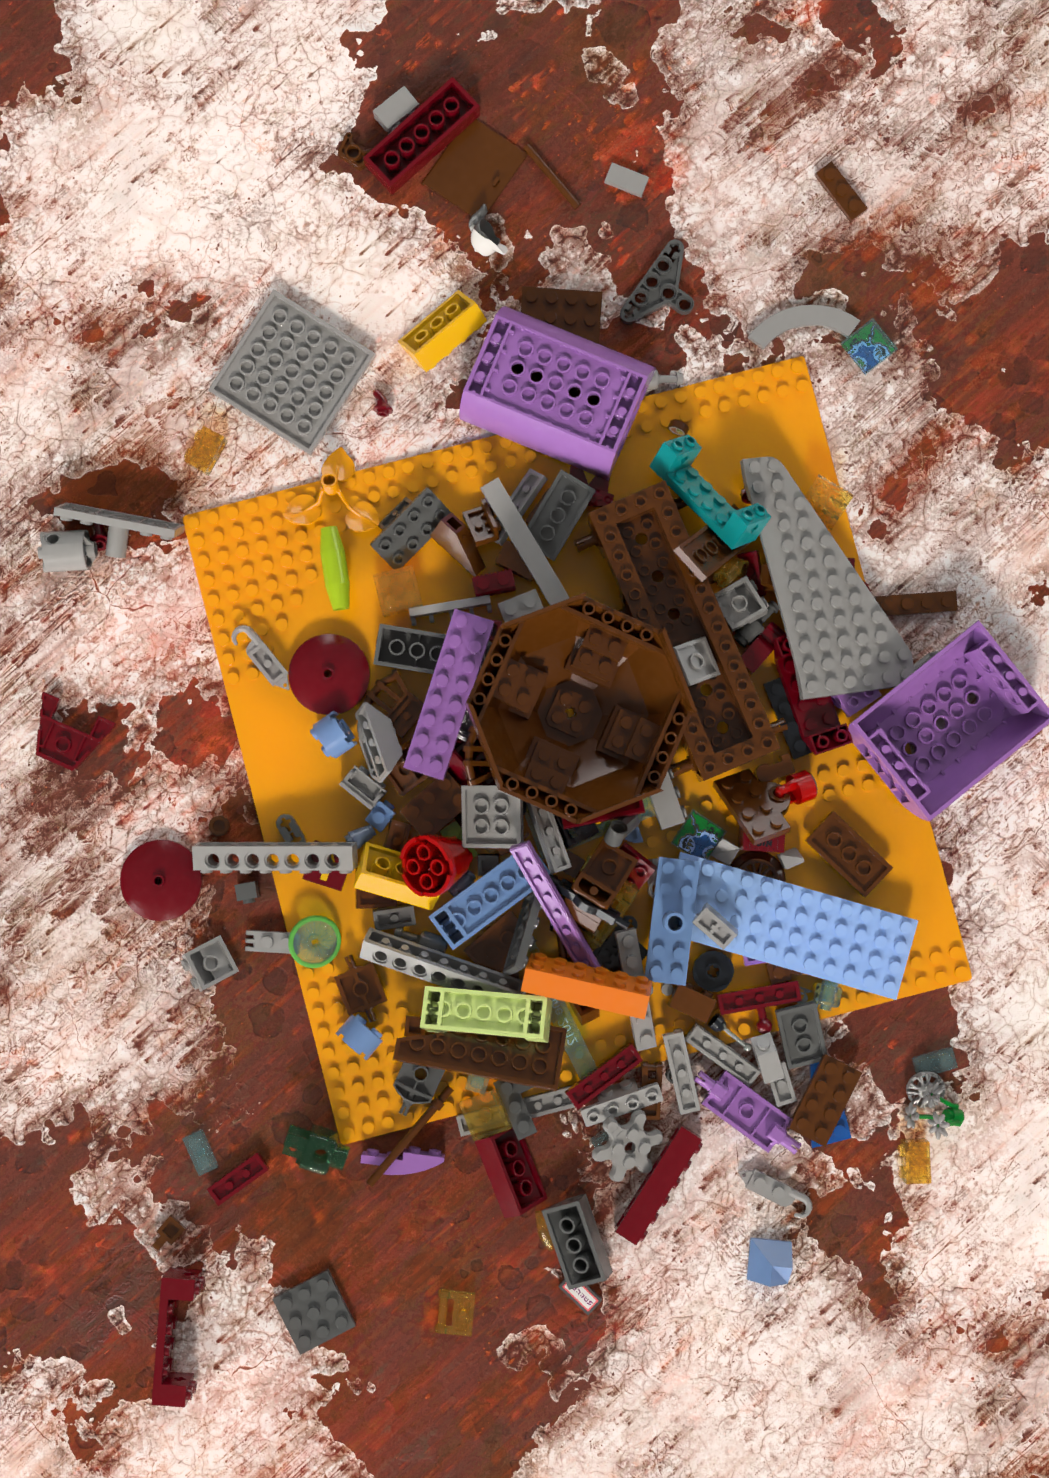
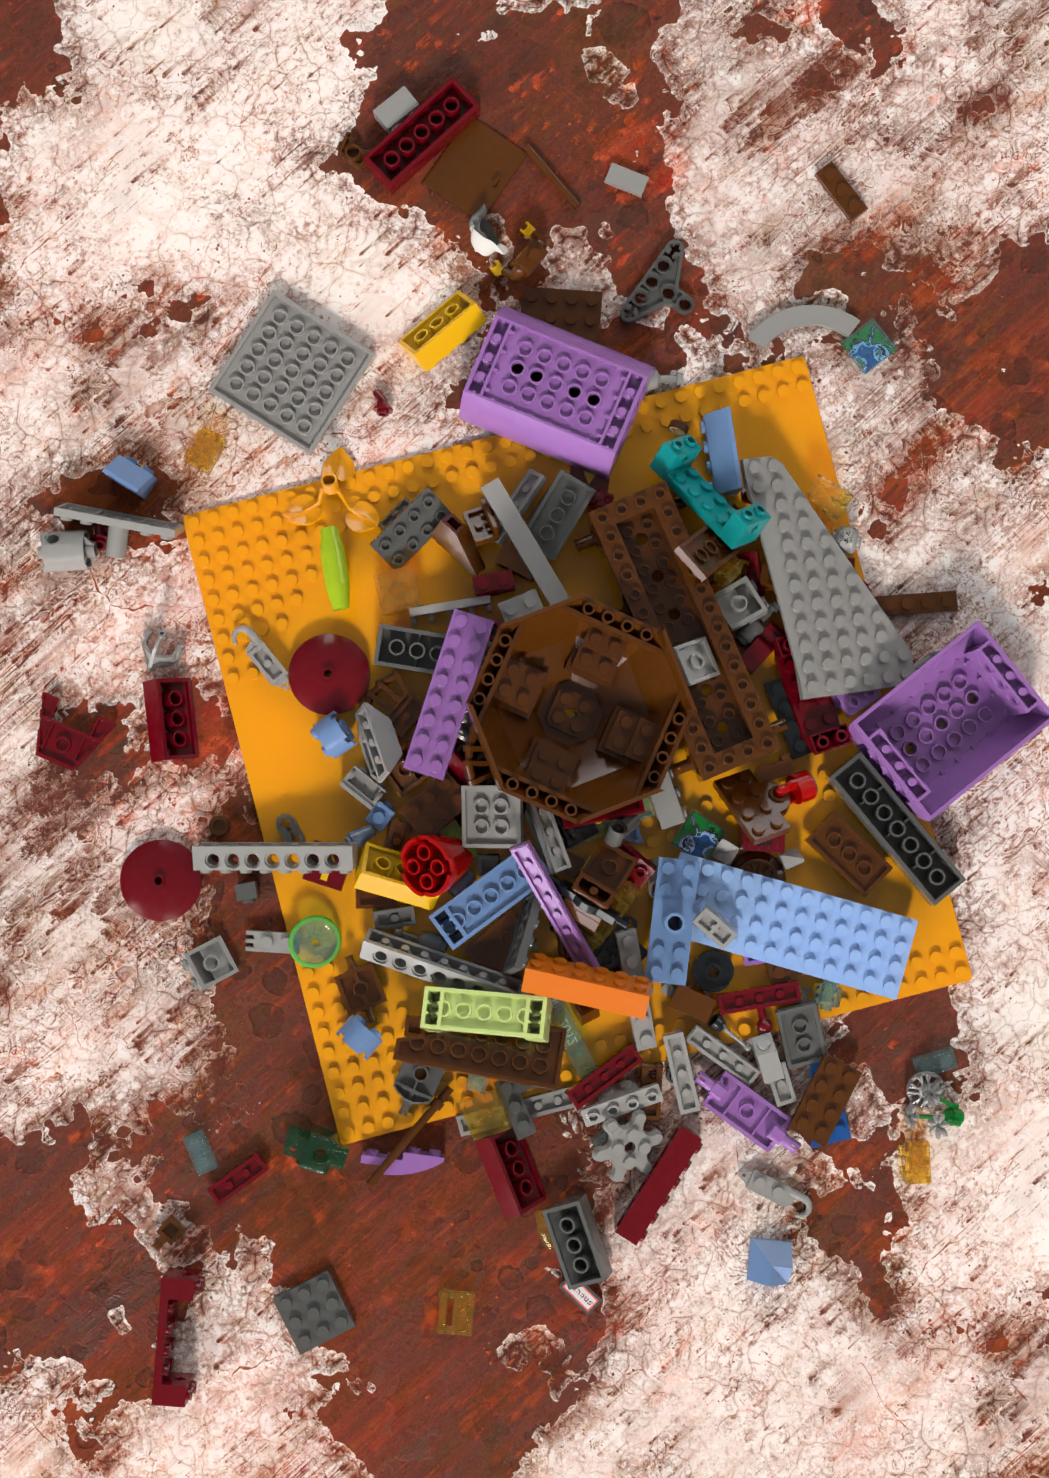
none -> medium blue slope [102,455,158,500]
none -> light grey helmet [142,627,185,672]
none -> dark red slope [143,678,199,763]
none -> reddish brown torso [489,222,549,282]
none -> medium blue slope [699,407,743,497]
none -> dark grey brick [825,752,966,906]
none -> light grey head [832,526,862,554]

